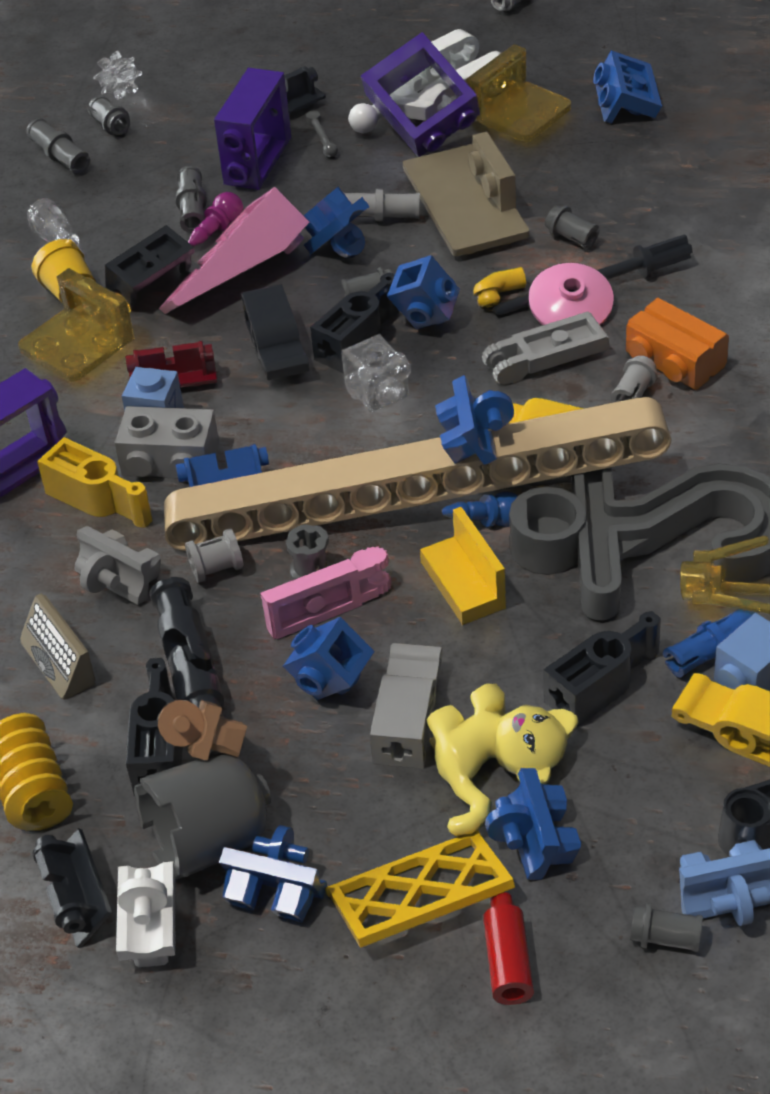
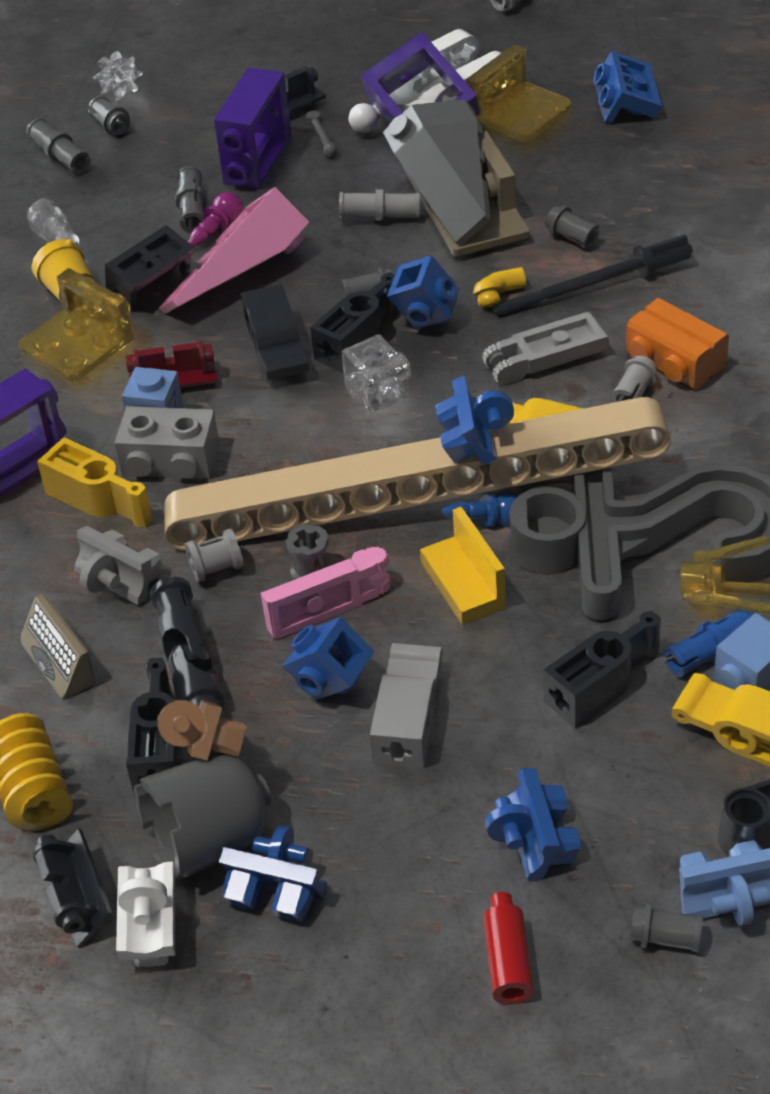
blue hinge [175,444,269,487] -> none
blue hips [303,186,370,258] -> none
yellow window [325,830,515,948] -> none
light yellow animal [426,684,579,837] -> none
bright pink dish [529,263,614,326] -> none
none -> dark grey wedge [383,99,490,247]

